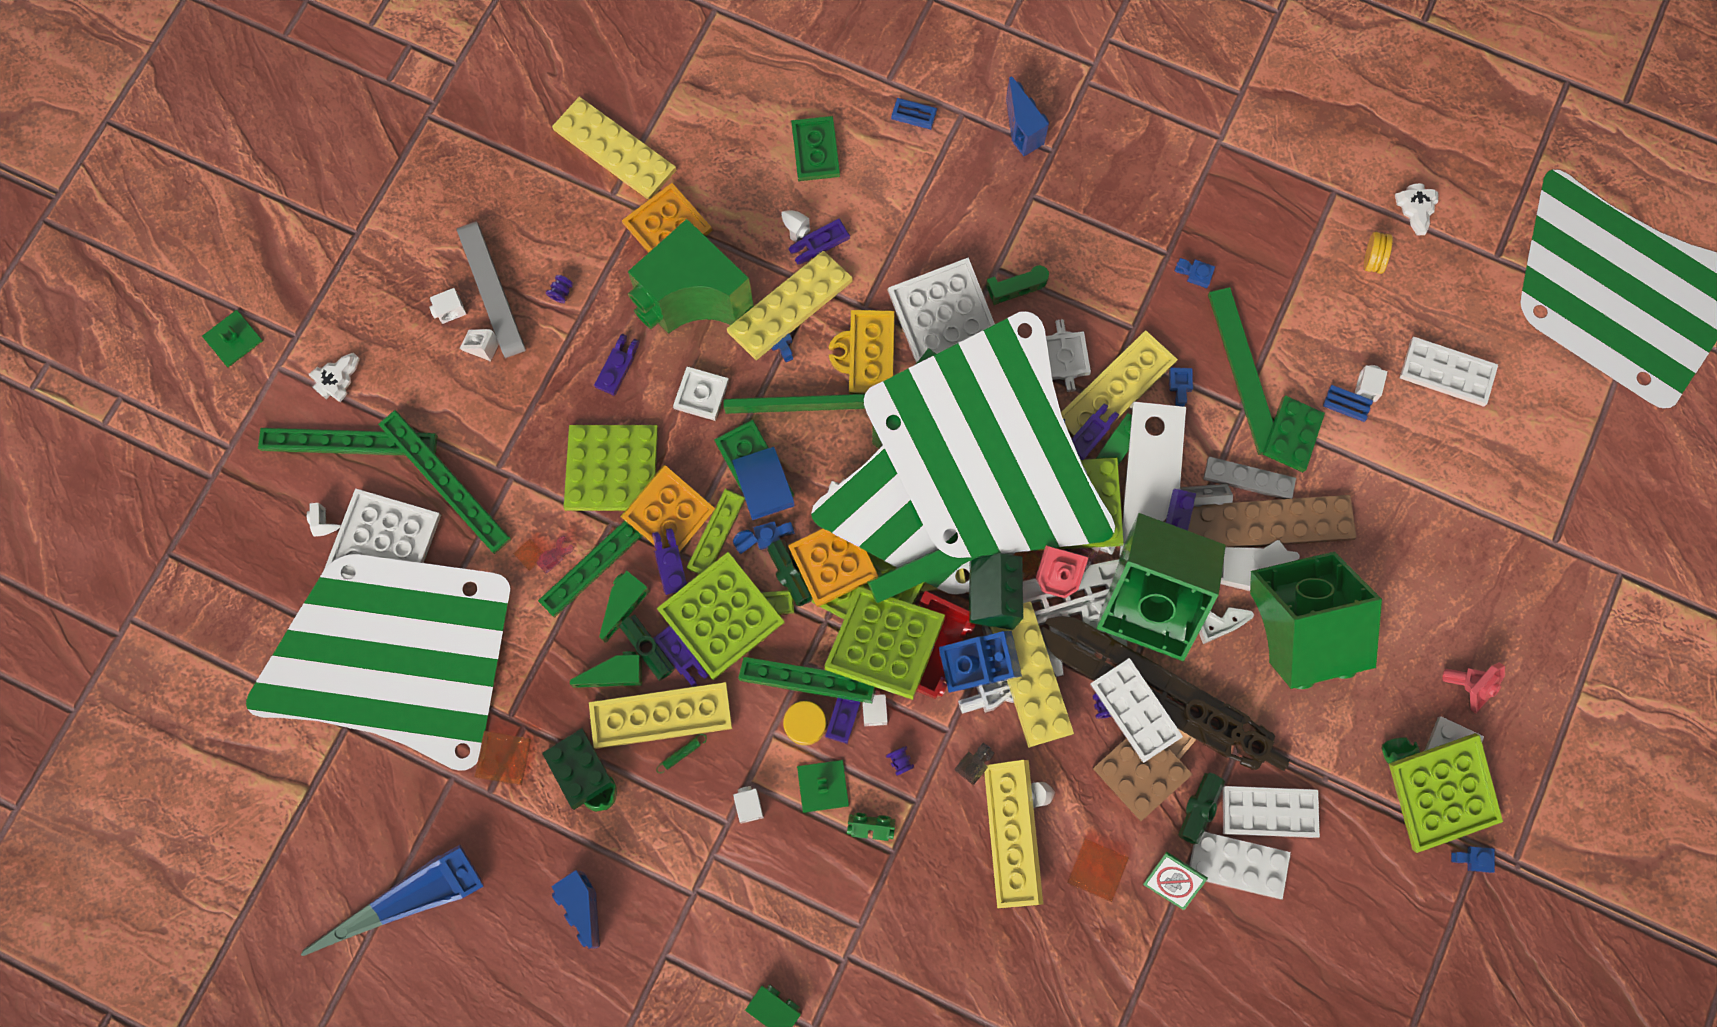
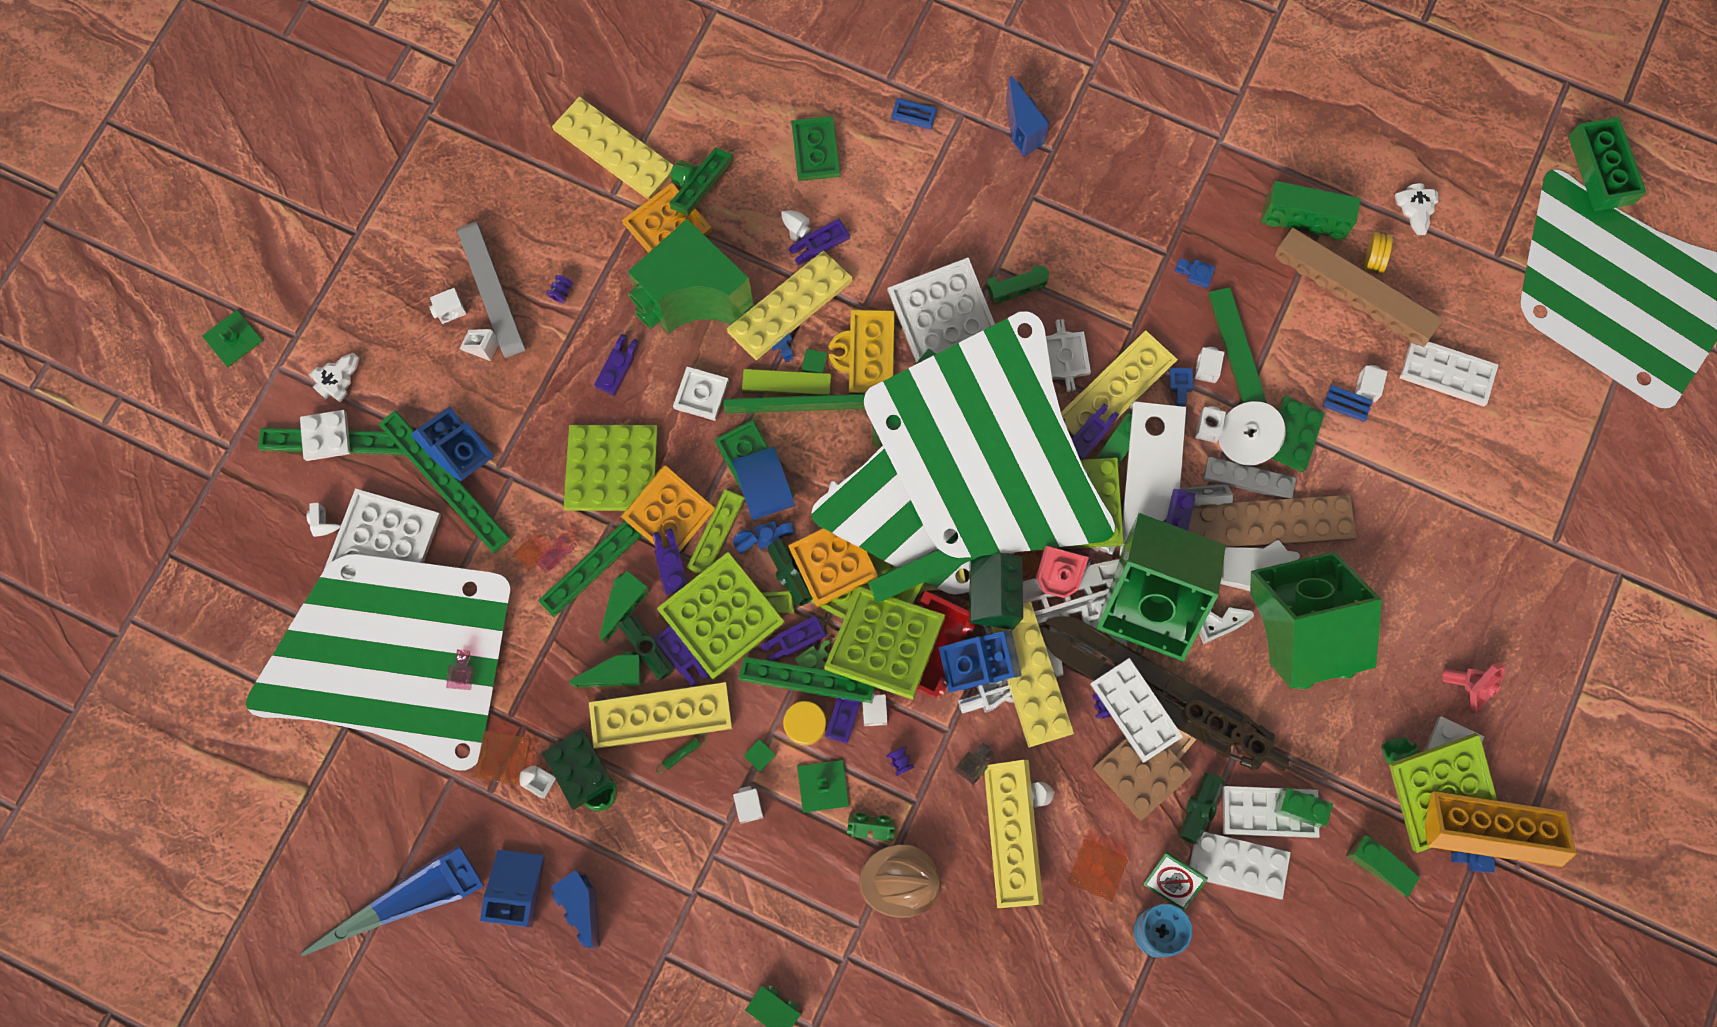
none -> white plate [300,410,351,461]
none -> blue slope [411,407,495,481]
none -> clear pink plate [446,649,474,690]
none -> blue slope [480,850,545,927]
none -> white plate [520,765,555,799]
none -> green plate [669,147,734,216]
none -> lime tile [742,369,831,396]
none -> green tile [743,739,776,773]
none -> dark purple hinge [761,615,827,662]
none -> bright green plate [795,640,830,670]
none -> green tile [802,349,828,373]
none -> medium nougat piece [859,845,940,918]
none -> dark azure wheel [1133,904,1192,958]
none -> white brick [1194,347,1224,383]
none -> white brick [1195,406,1226,443]
none -> white piece [1219,402,1286,465]
none -> green brick [1261,181,1361,240]
none -> green brick [1274,788,1333,828]
none -> medium nougat brick [1275,228,1444,348]
none -> green slope [1346,835,1420,897]
none -> light orange slope [1424,791,1577,867]
none -> green brick [1568,117,1647,211]

